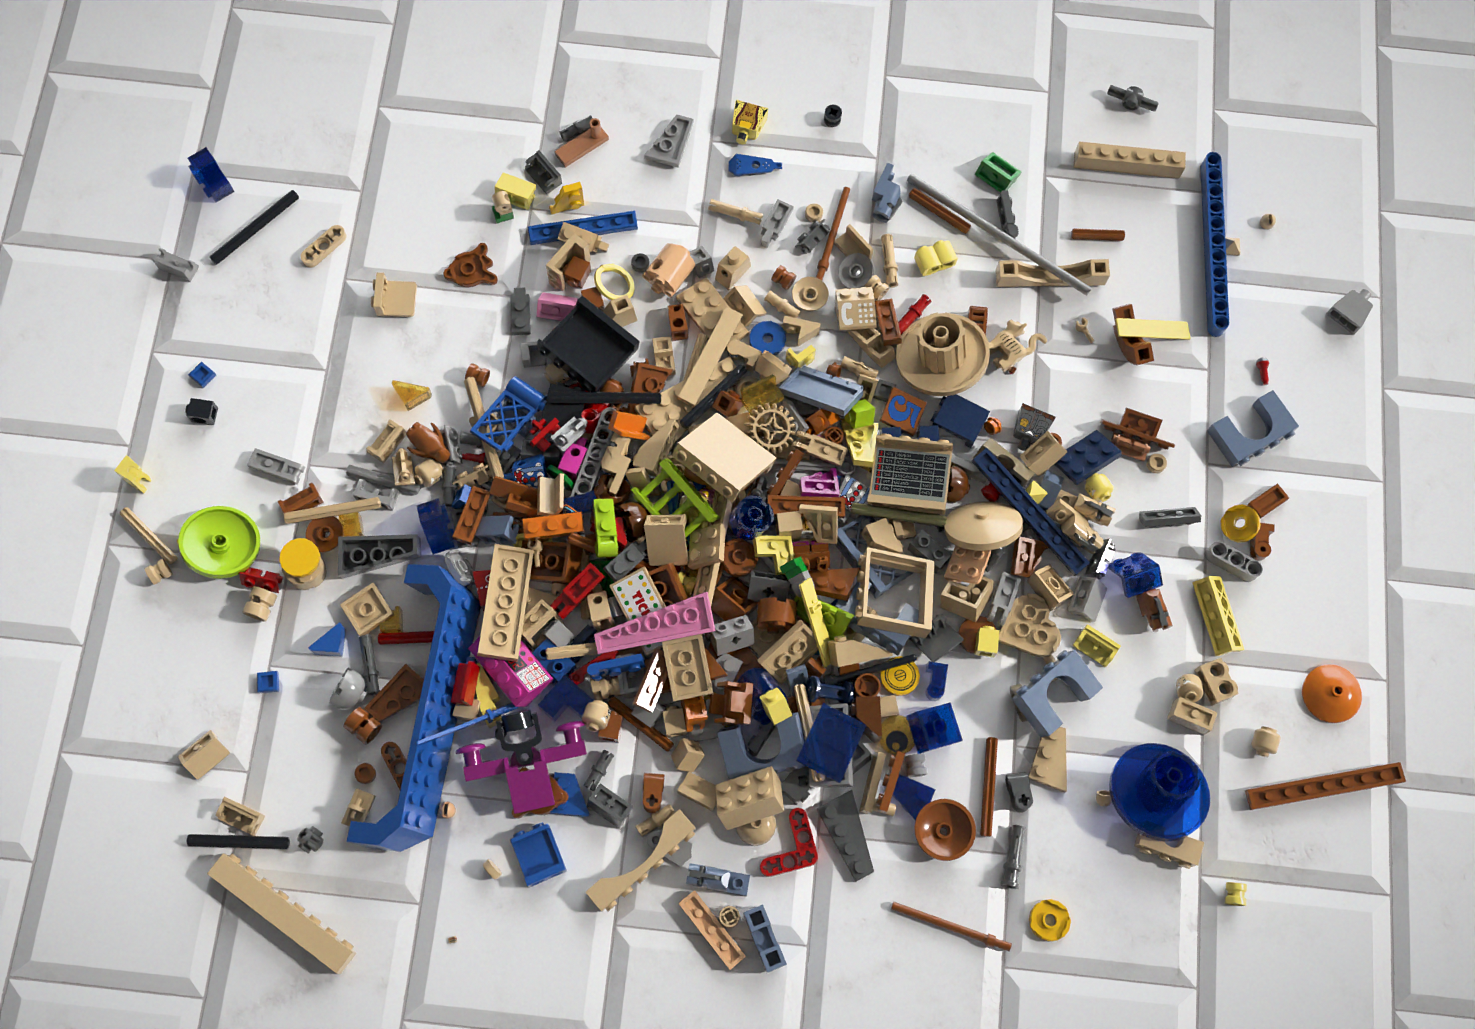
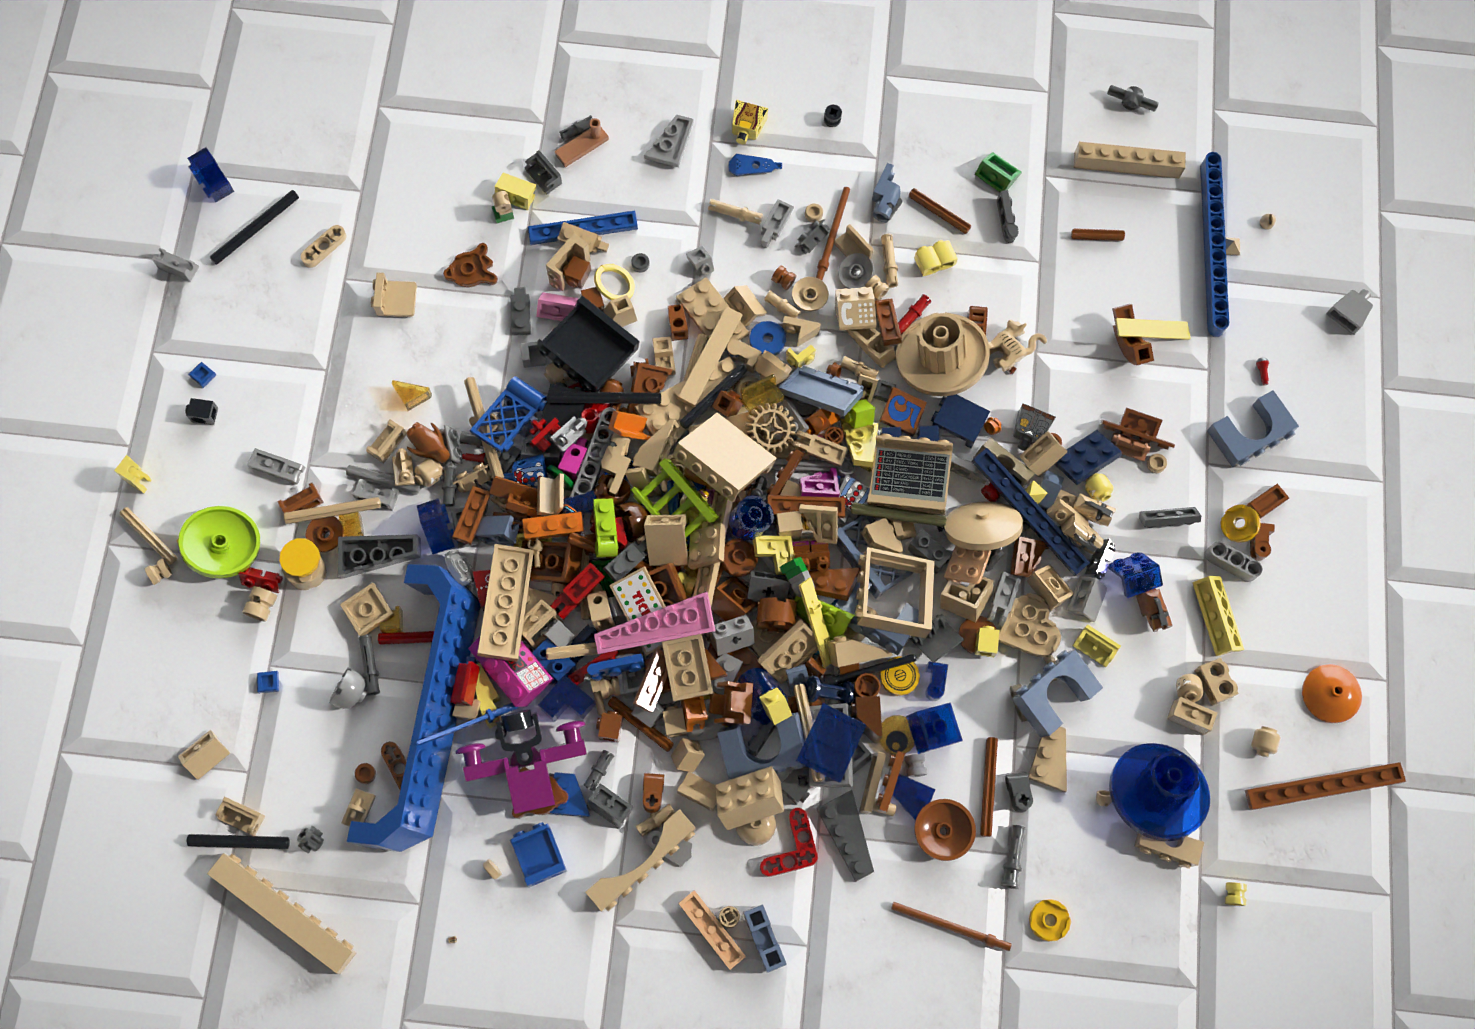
blue slope [308,622,346,657] -> none
dark orange wheel [343,707,382,745] -> none
dark orange wing [364,664,424,722] -> none
light nougat hinge [439,802,456,819] -> none
blue tile [451,484,472,509] -> none
dark orange wheel [465,363,490,387] -> none
yellow wing [549,182,584,215] -> none
tan head [582,700,611,732] -> none
light nougat cylinder [642,243,695,297] -> none
sand blue plate [686,863,750,896] -> none
tan torso [715,246,751,290] -> none
tan tile [880,695,899,718] -> none
light grey piece [907,173,1092,296] -> none
reddish brown cylinder [946,465,970,504] -> none
tan arch [995,259,1110,287] -> none
tan hand [1076,318,1095,343] -> none

